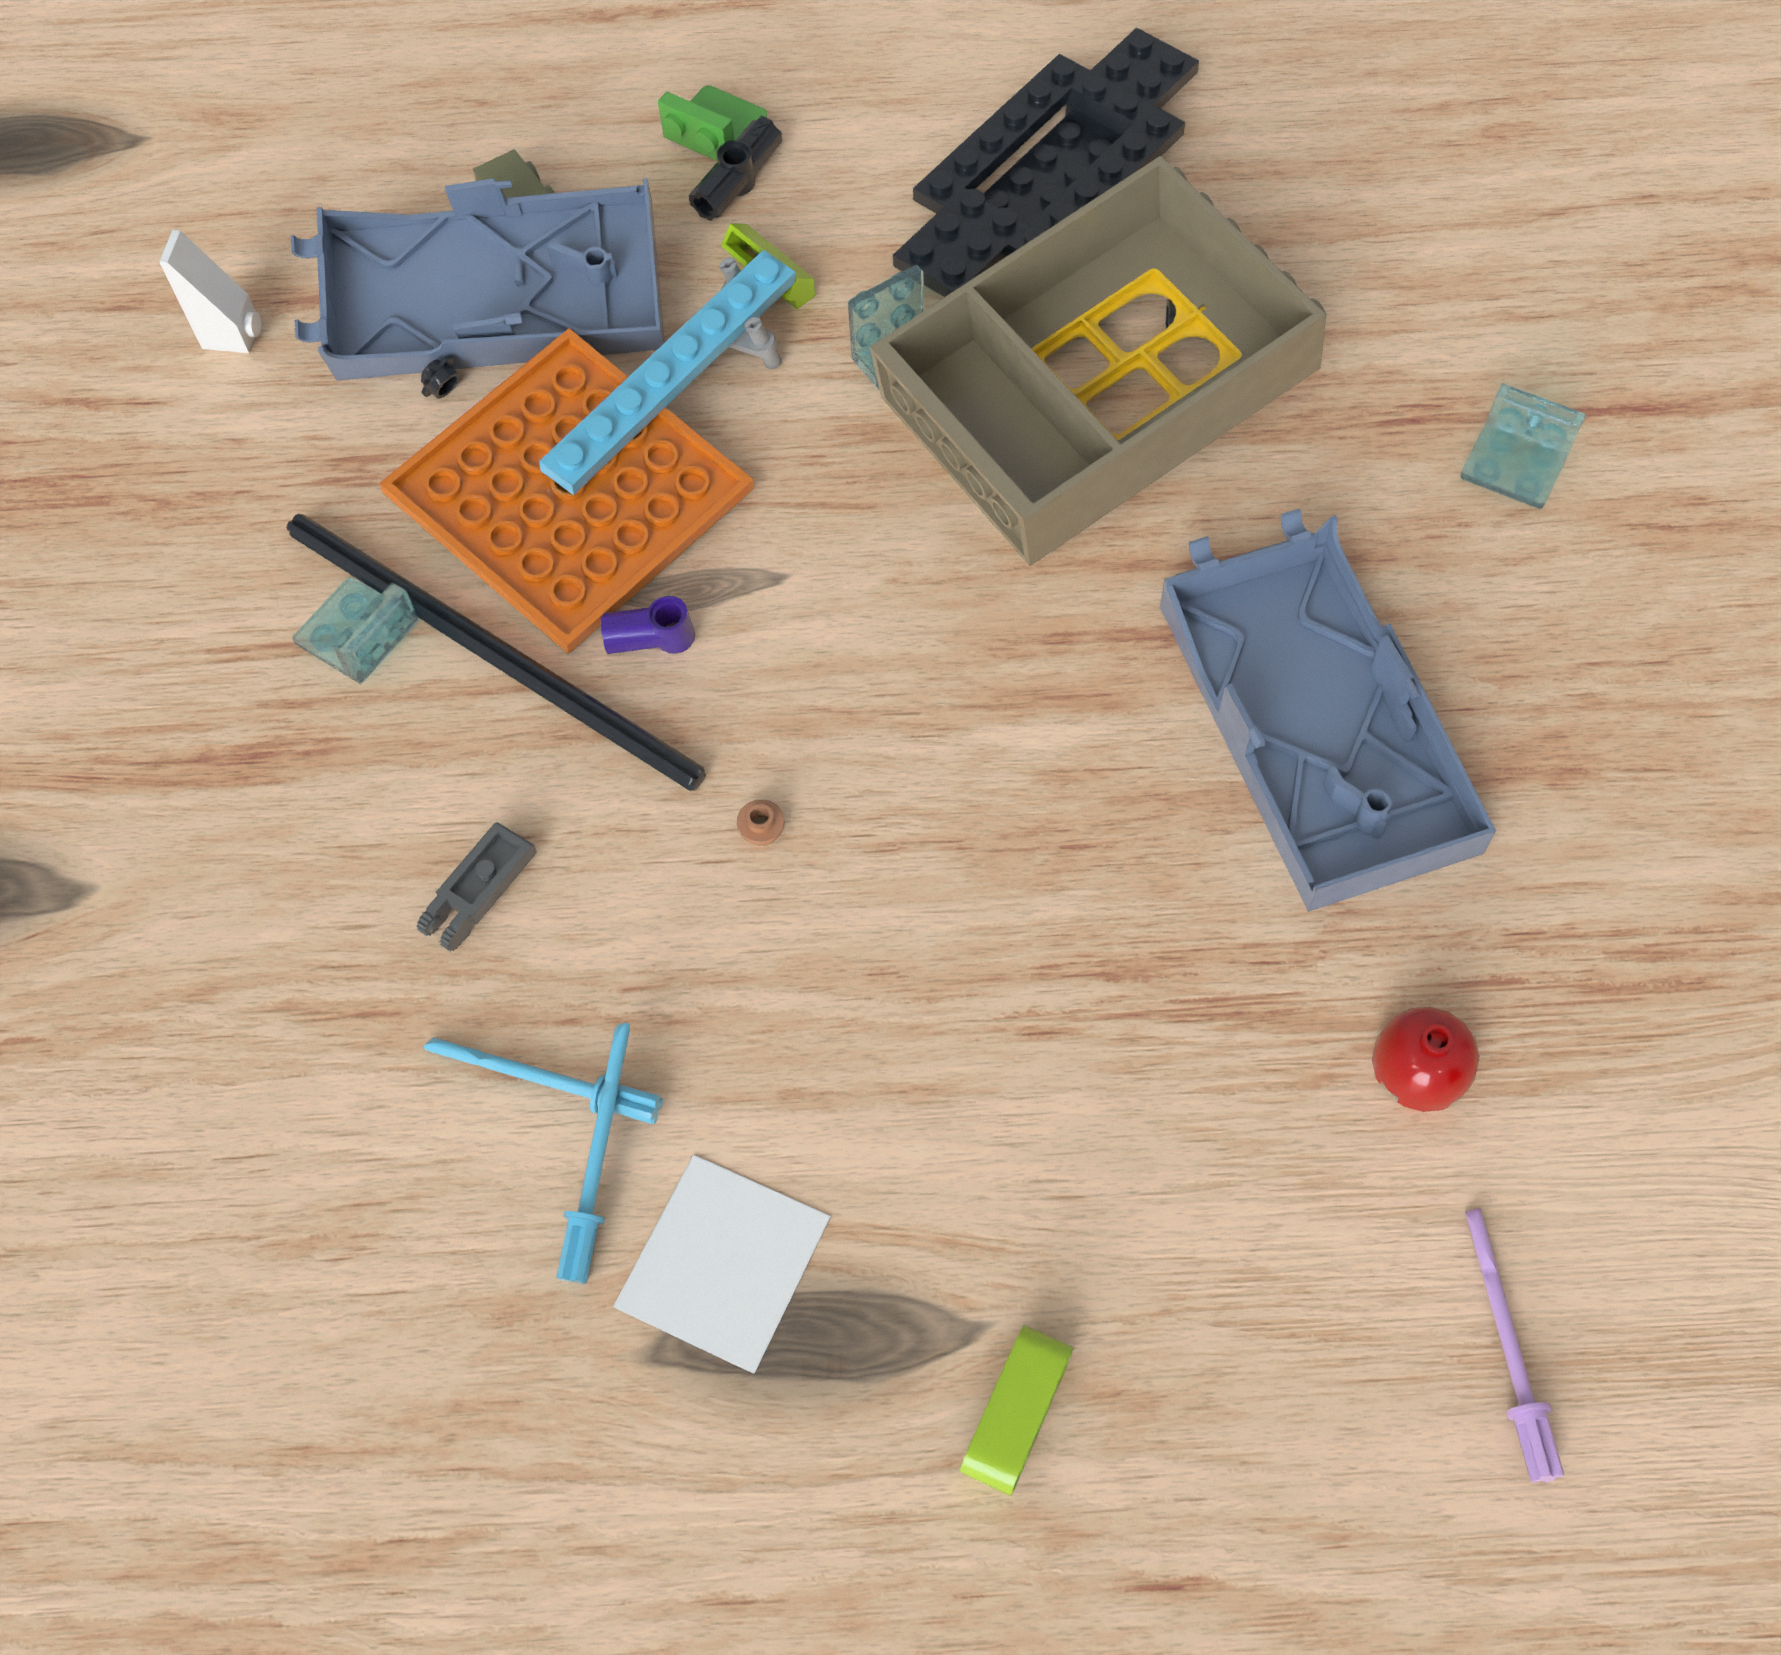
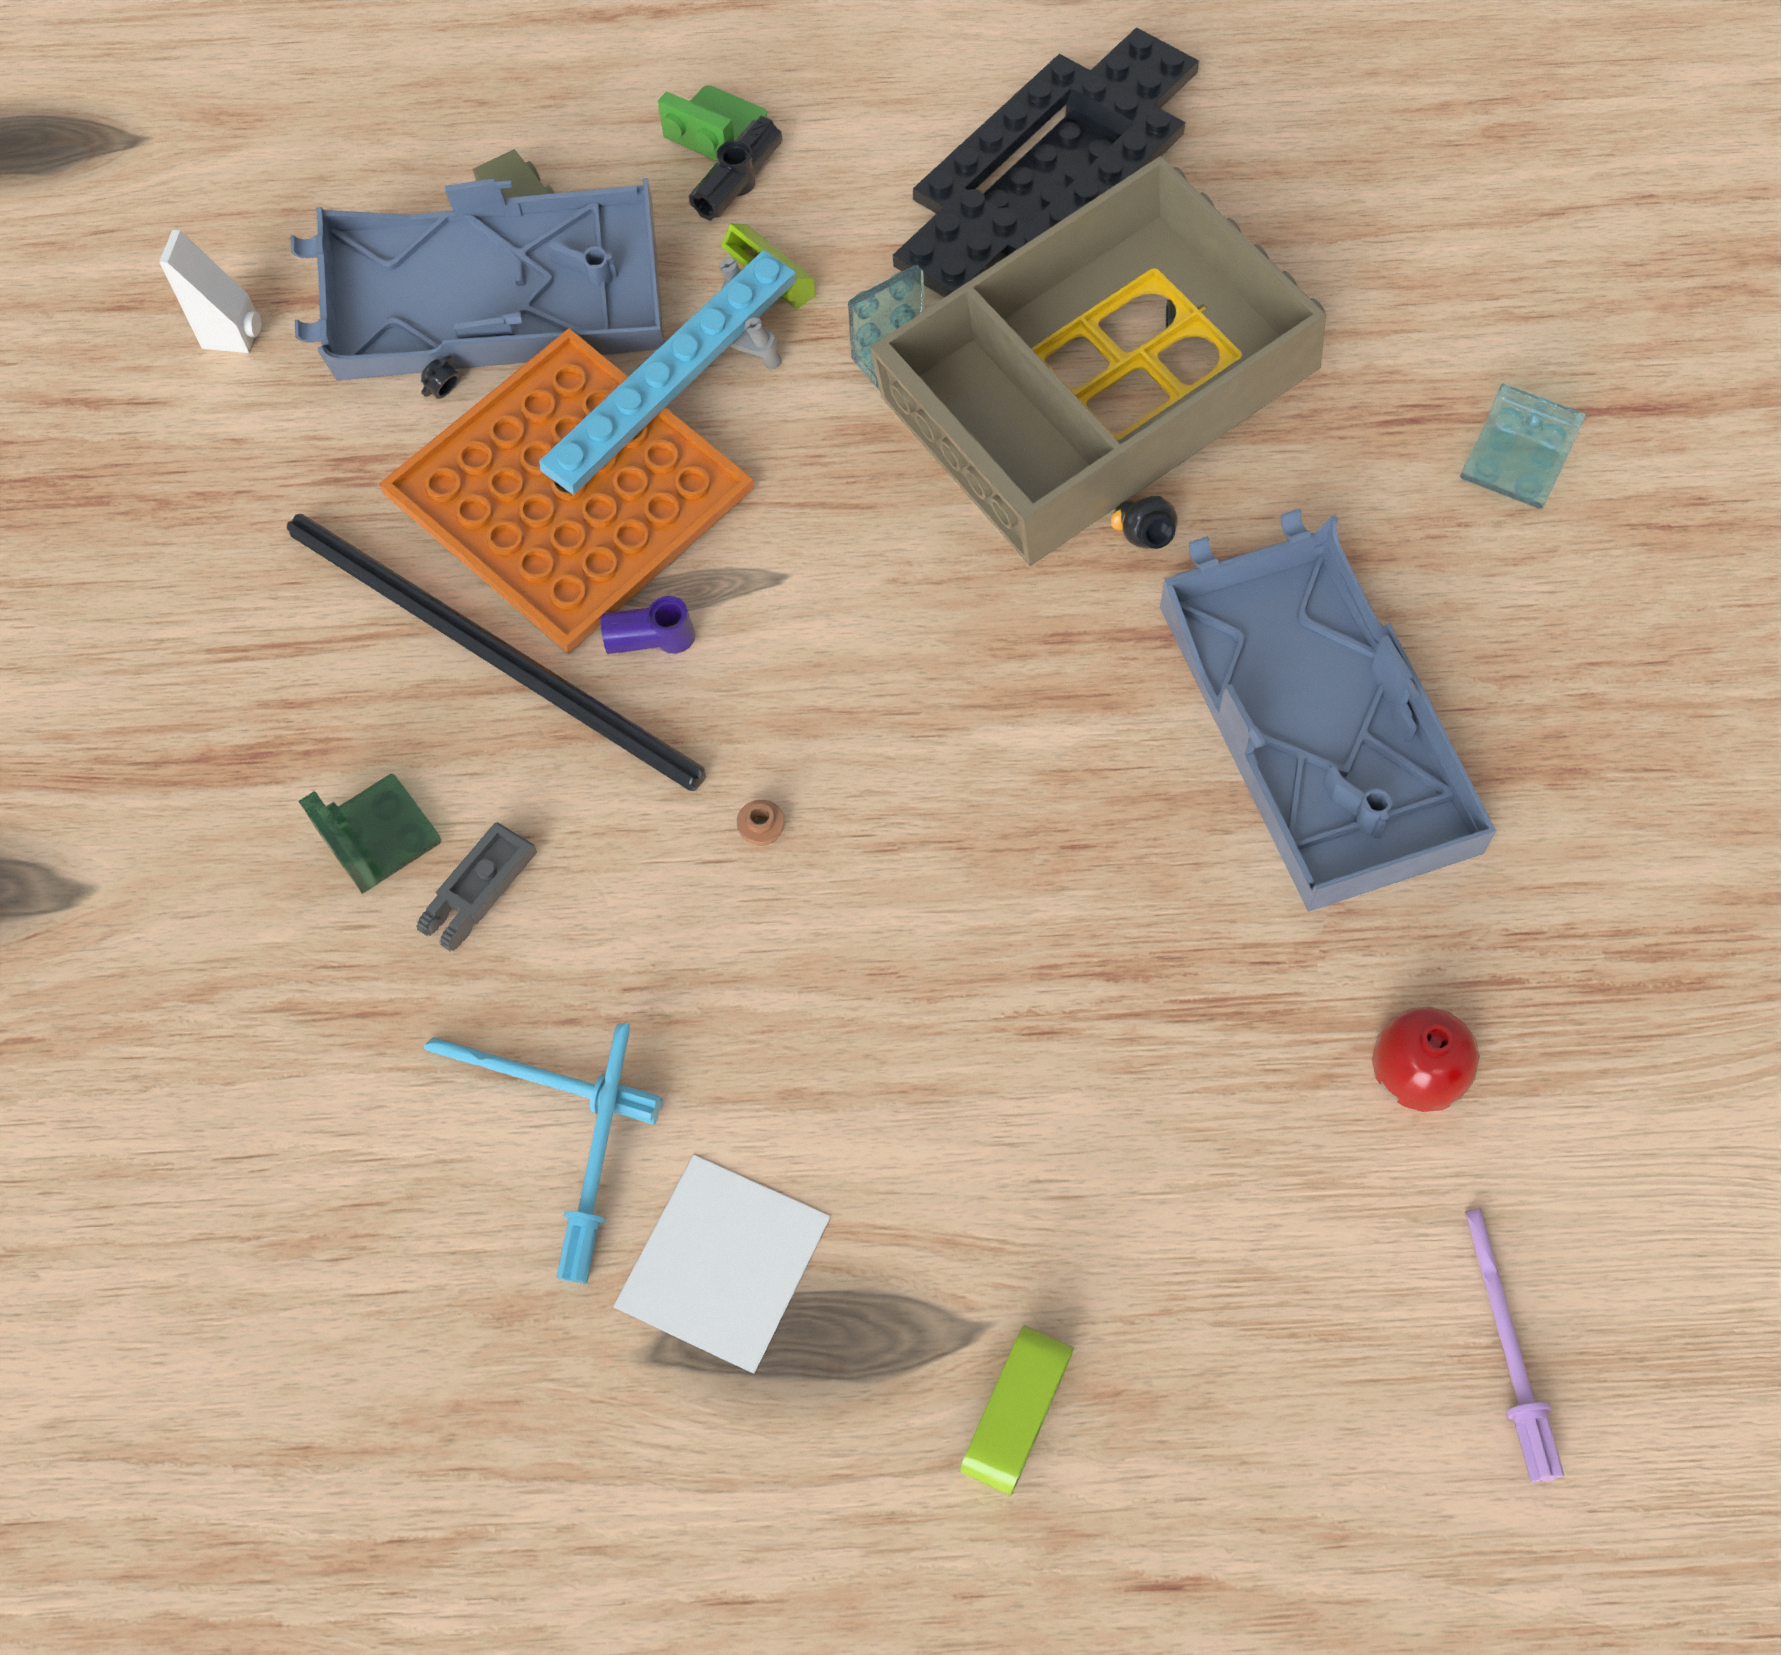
clear light blue bracket [292,577,419,684] -> none
none -> clear green bracket [298,774,442,894]
none -> black animal [1110,496,1178,549]

